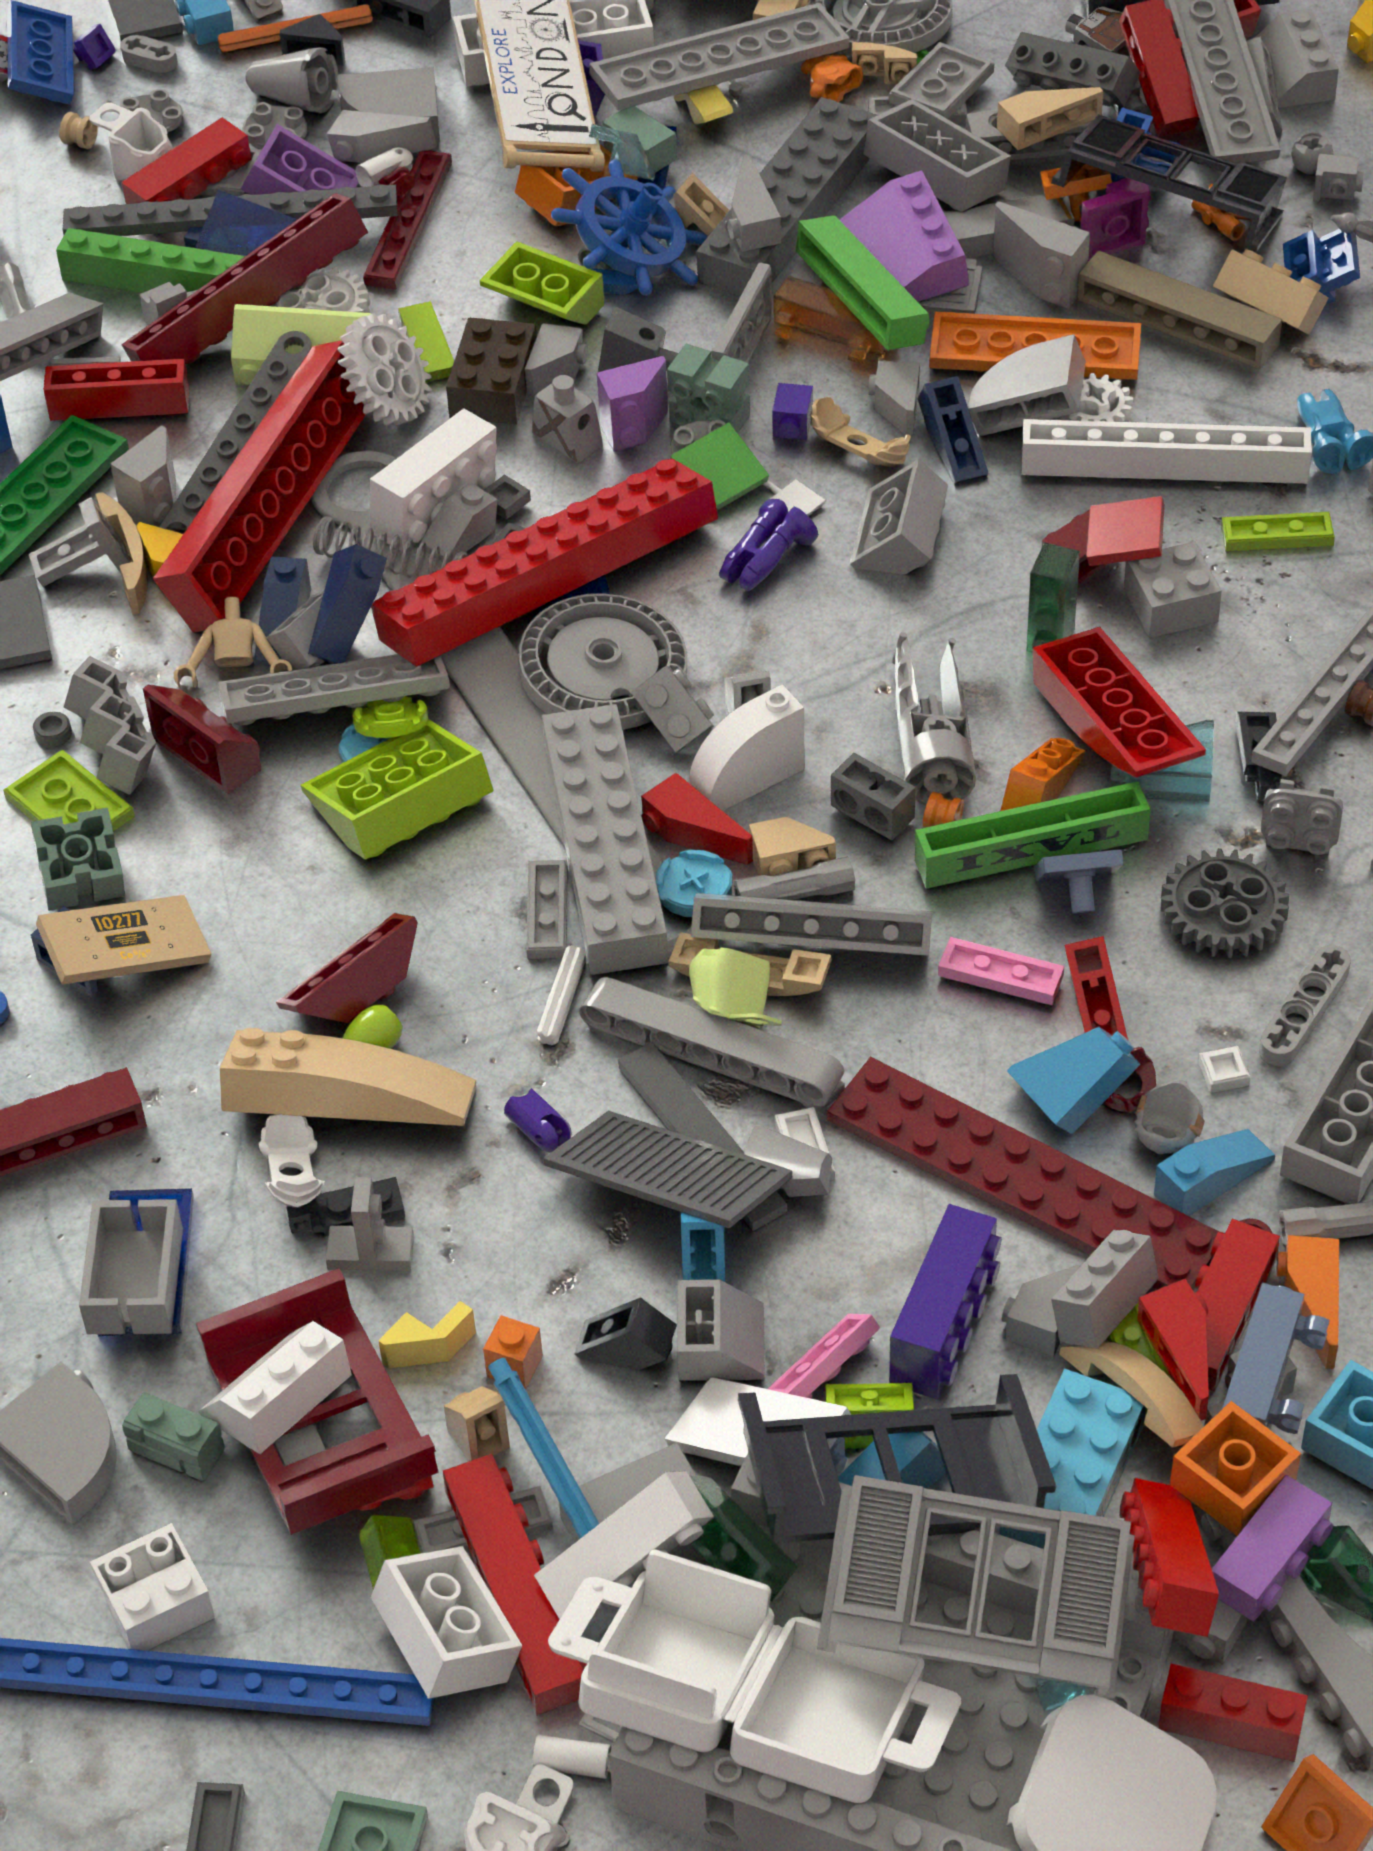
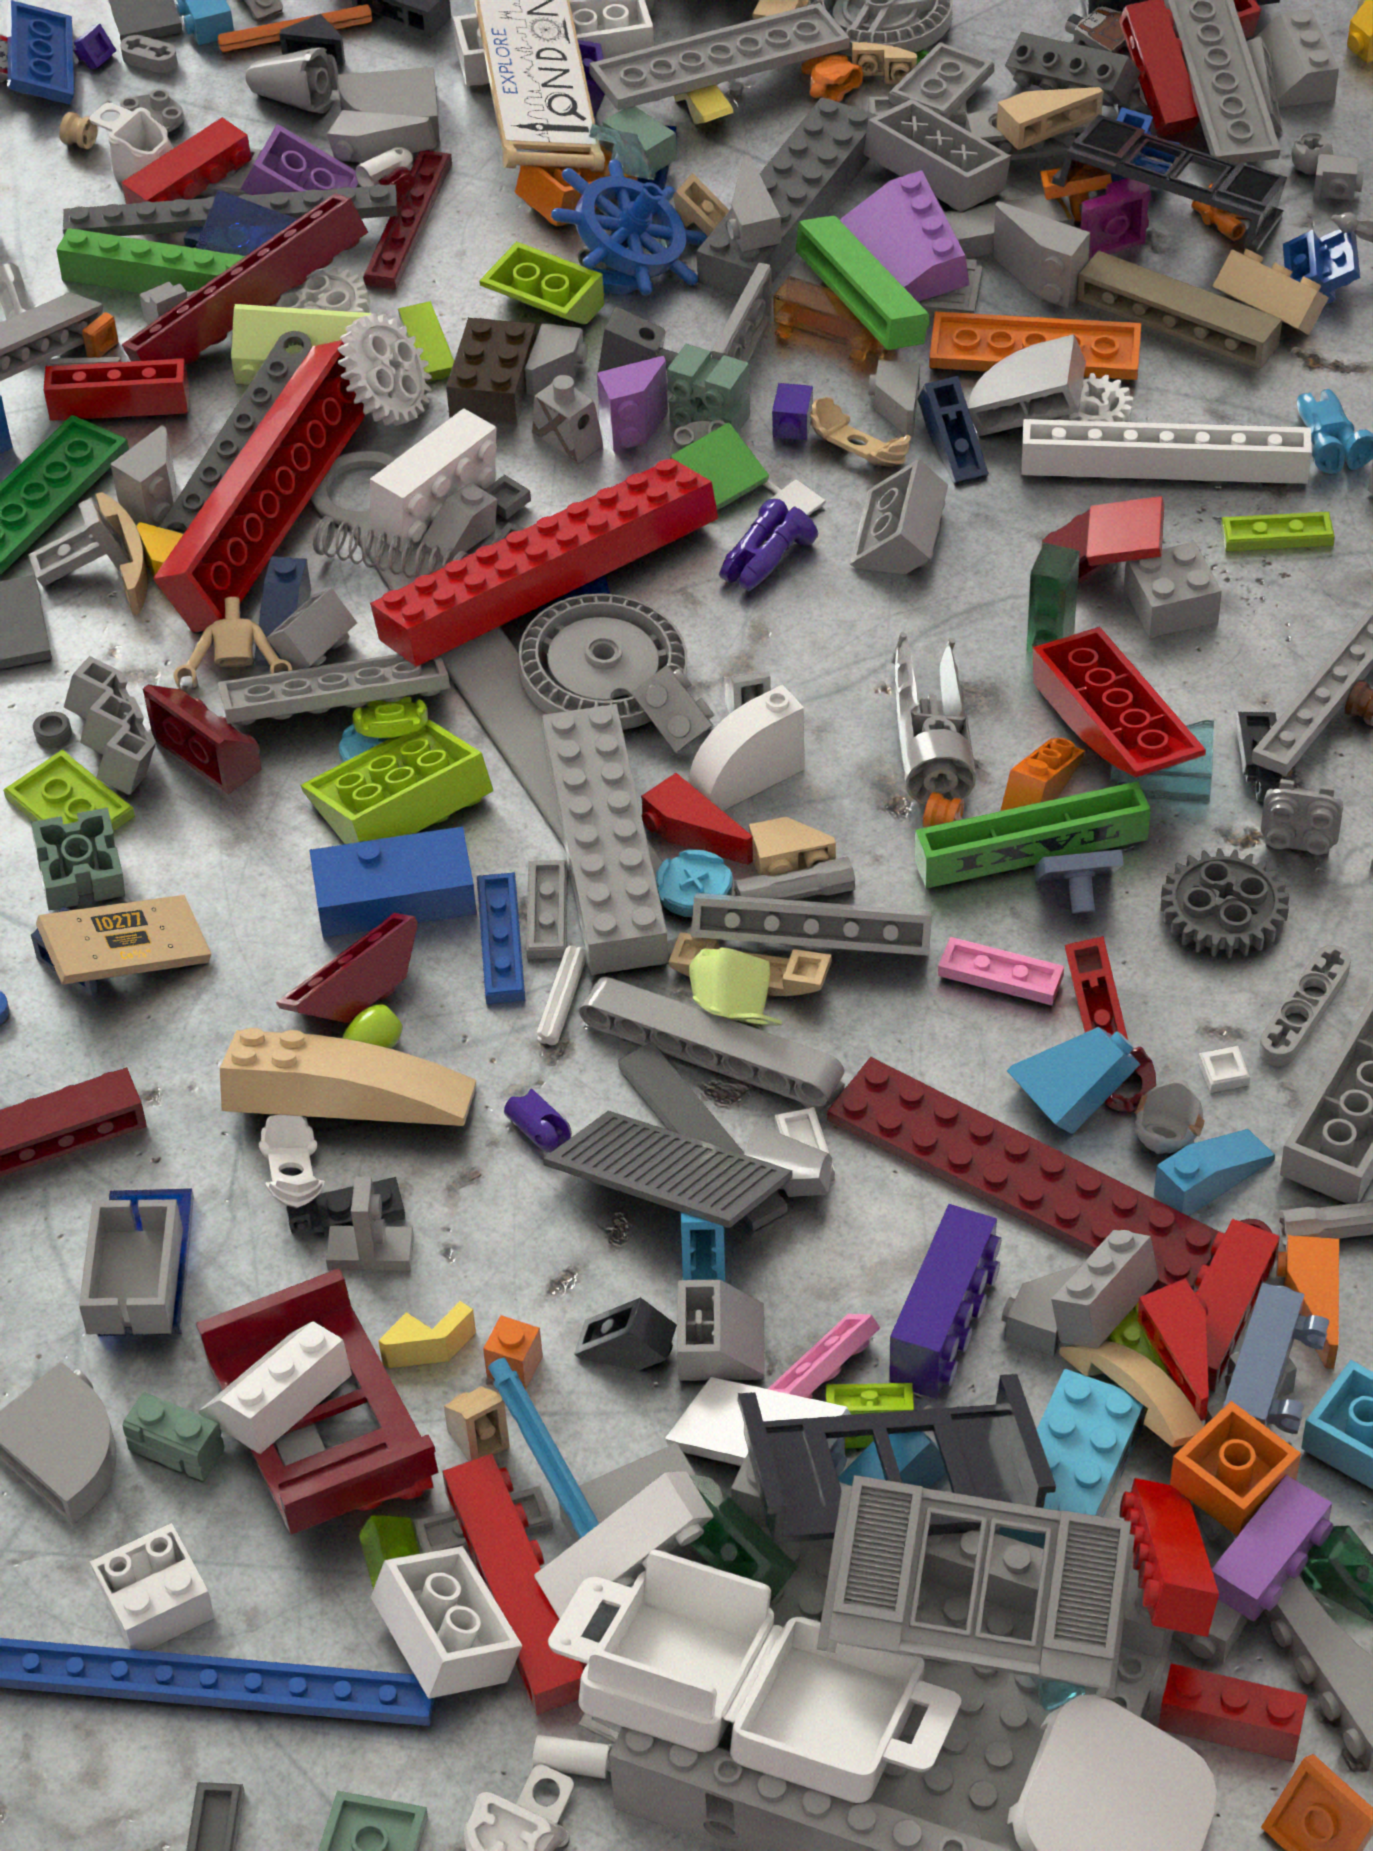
light grey dish [242,102,307,150] -> none
dark blue slope [308,544,387,664] -> none
dark grey brick [831,753,916,840] -> none
none -> orange tile [82,312,119,358]
none -> blue brick [309,826,477,938]
none -> blue tile [477,872,526,1004]

